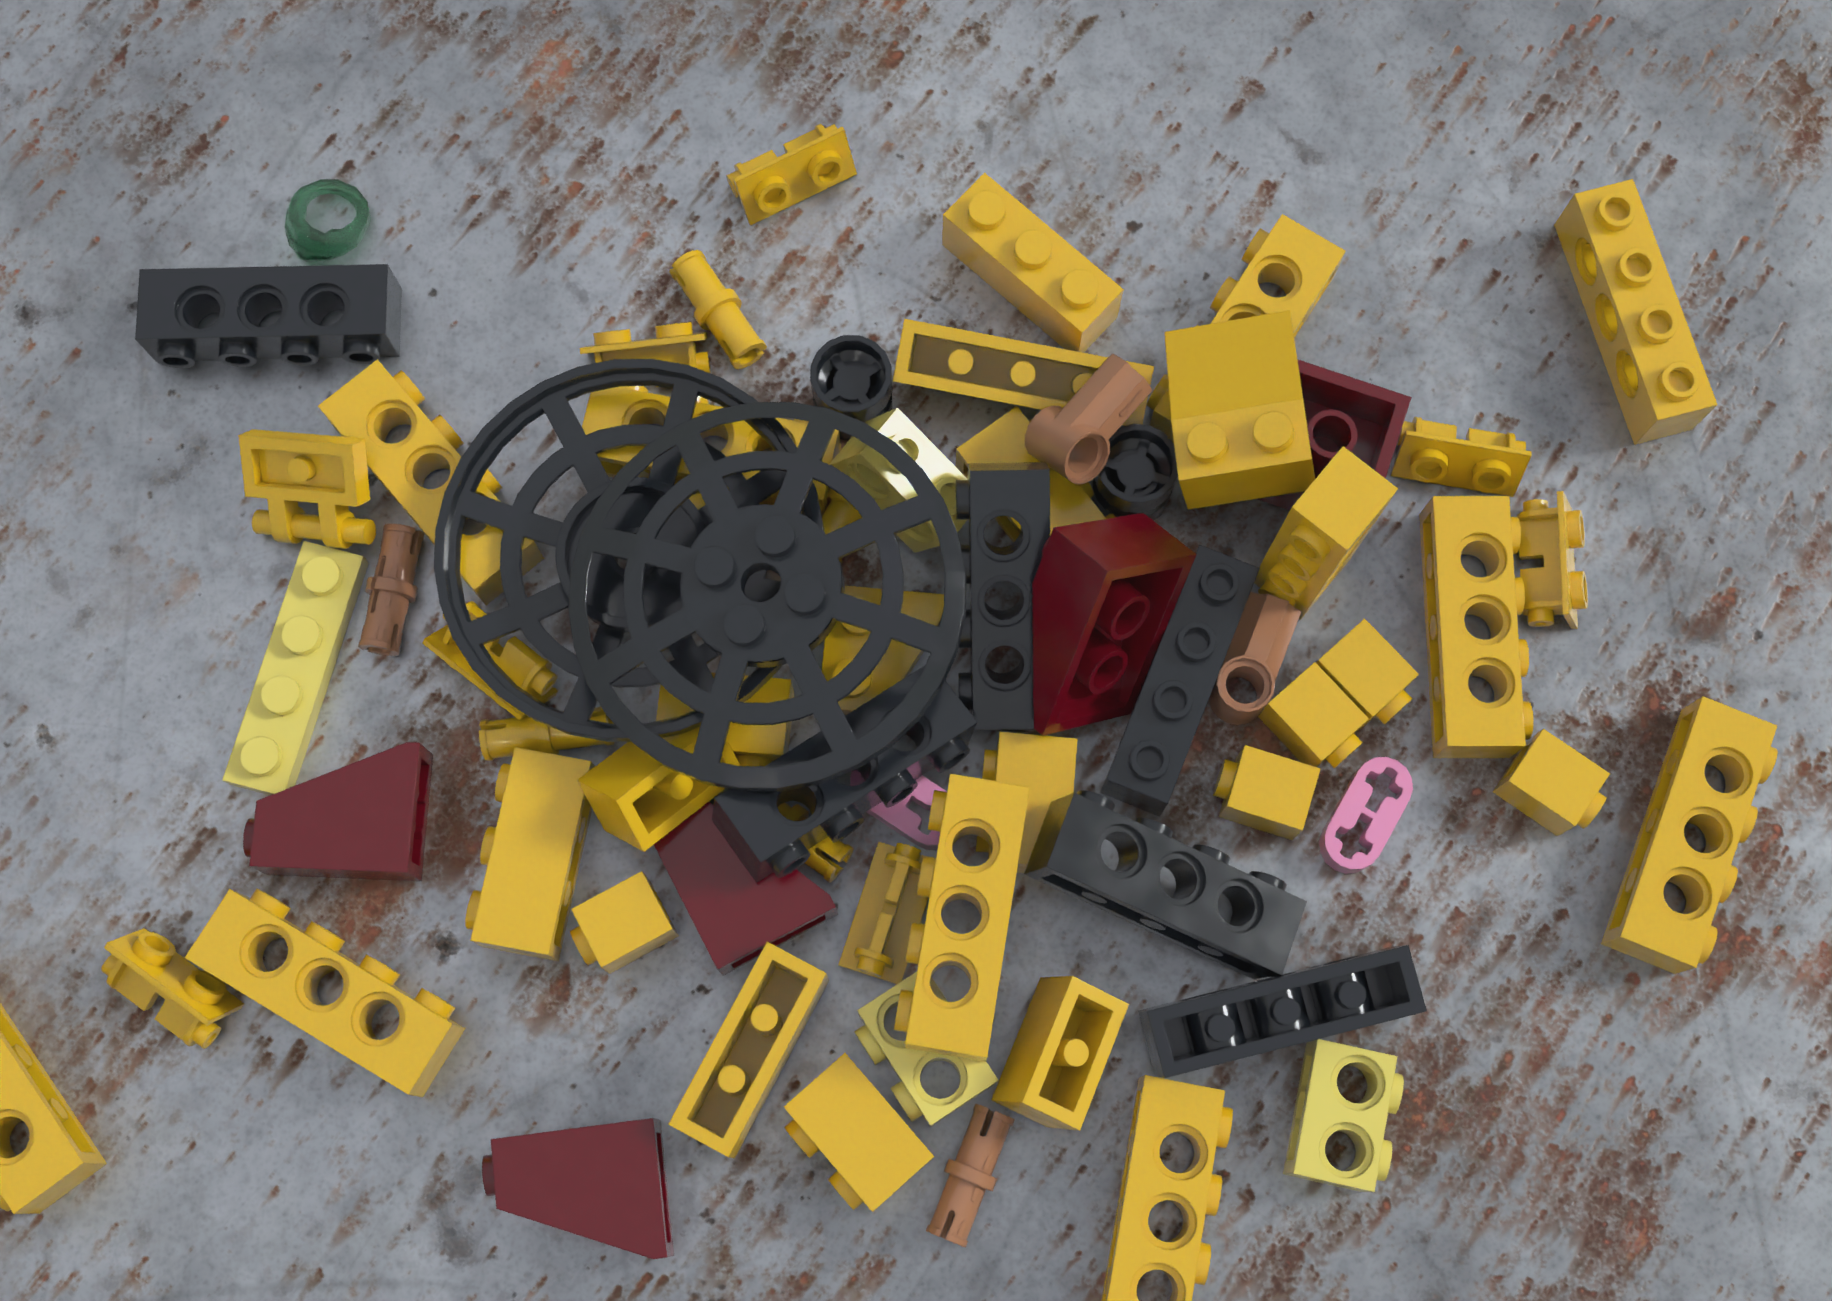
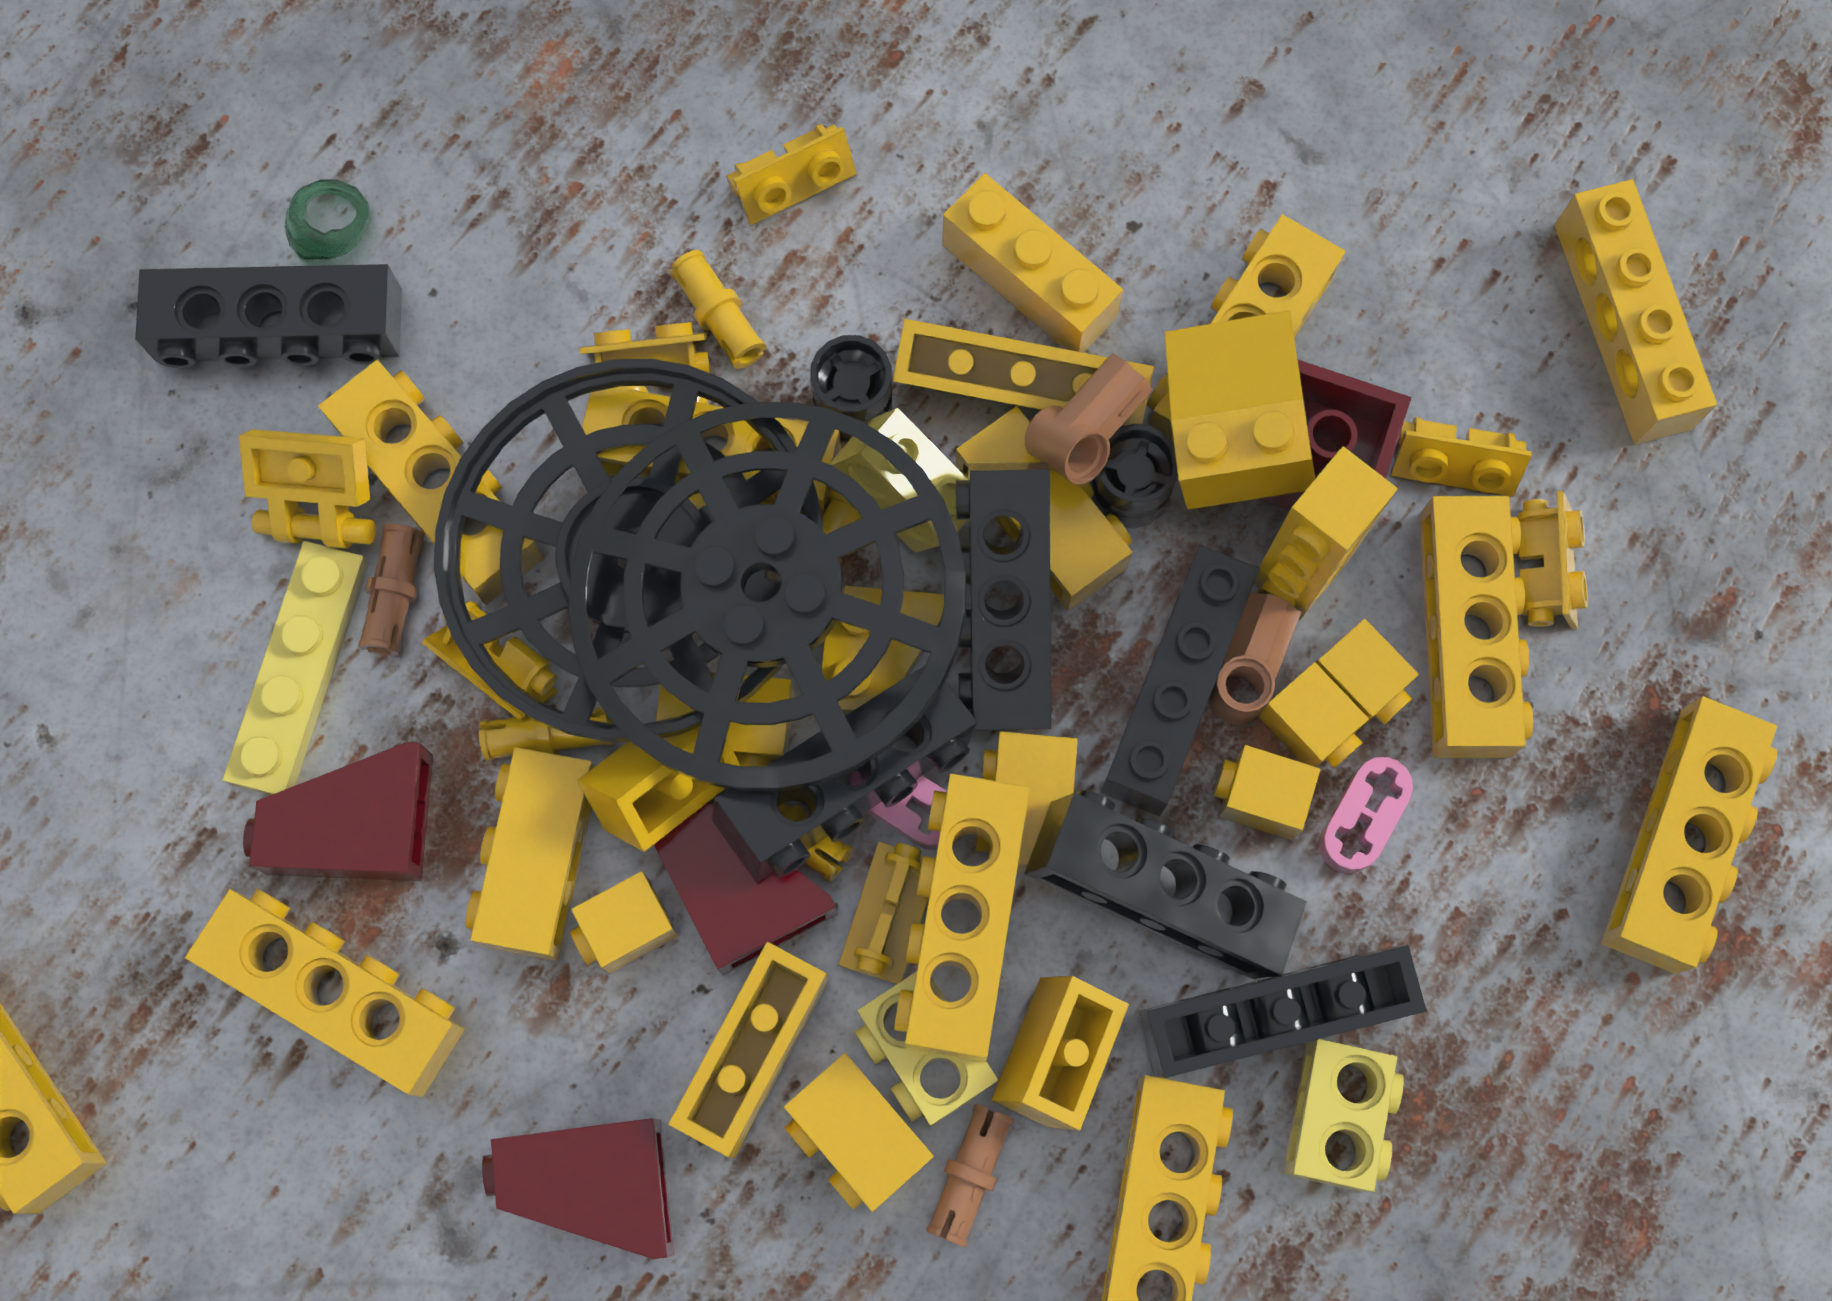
yellow hinge [101,928,244,1049] -> none
dark red slope [1032,513,1197,736] -> none
yellow brick [1493,728,1610,836] -> none

